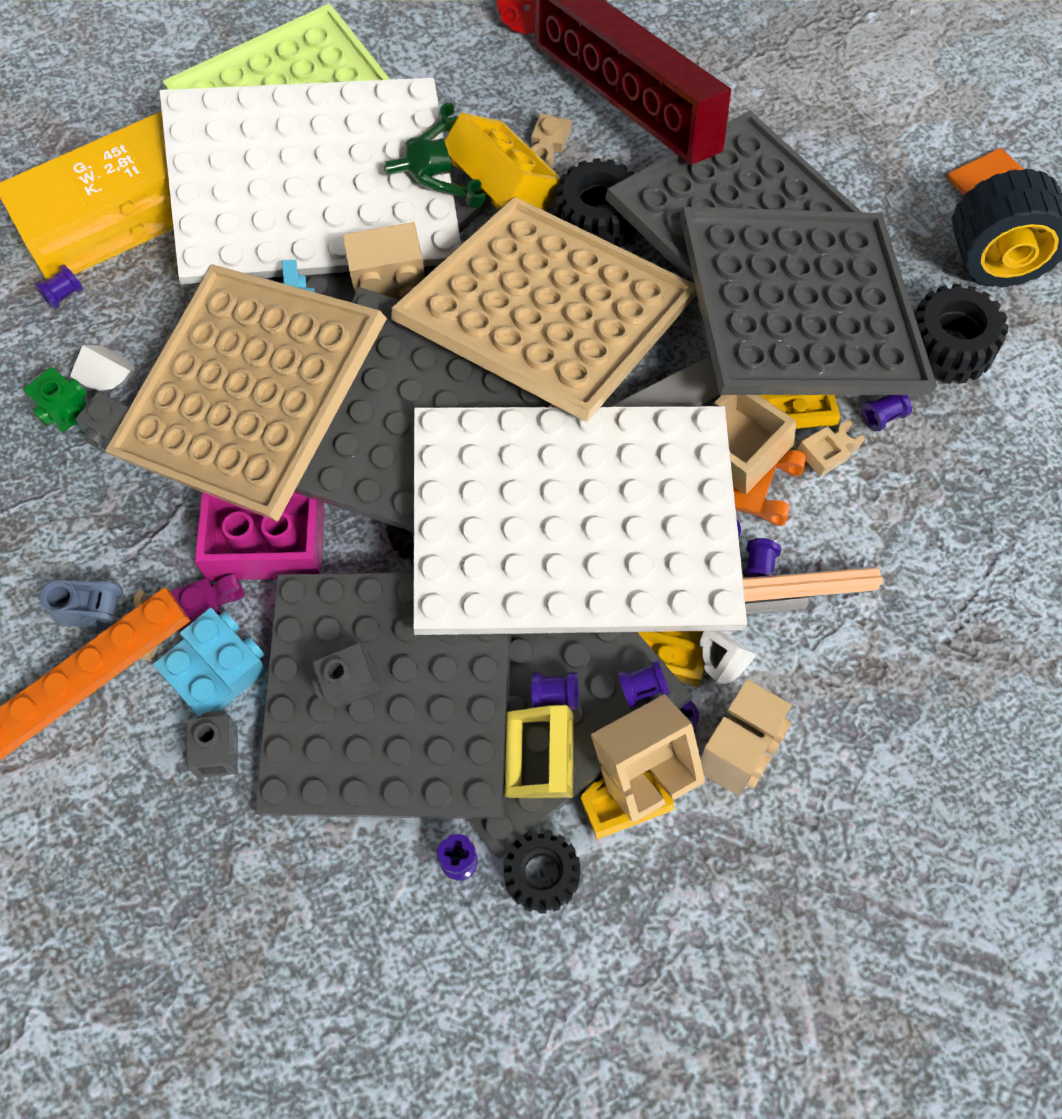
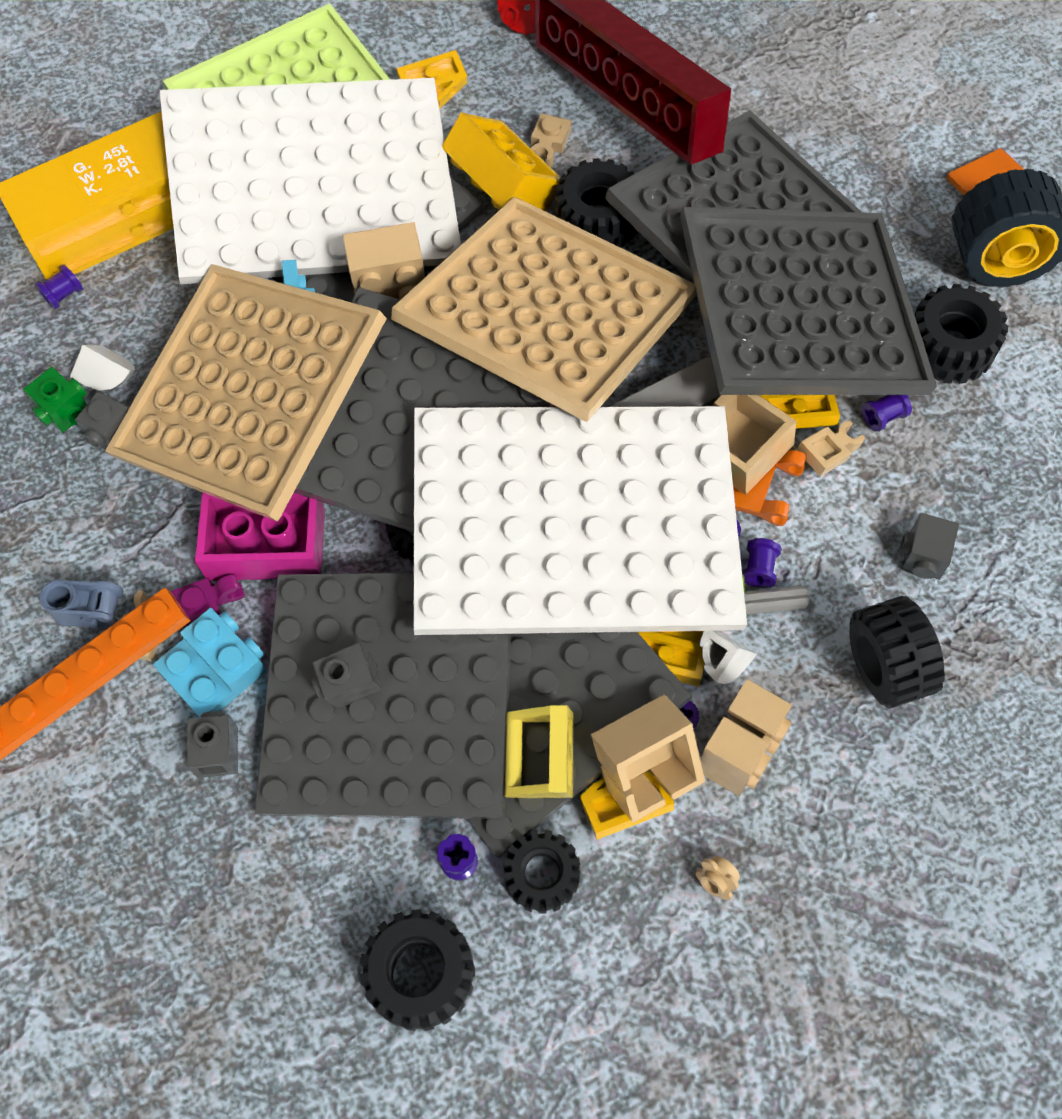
dark green piece [383,103,486,208] -> none
dark purple bush [531,672,579,710] -> none
dark purple bush [617,658,670,708] -> none
light nougat axle [743,567,883,601] -> none
none -> black tyre [359,909,475,1031]
none -> yellow wing [396,50,467,109]
none -> tan plate [696,856,740,900]
none -> black tyre [849,596,945,709]
none -> dark grey brick [899,513,959,580]

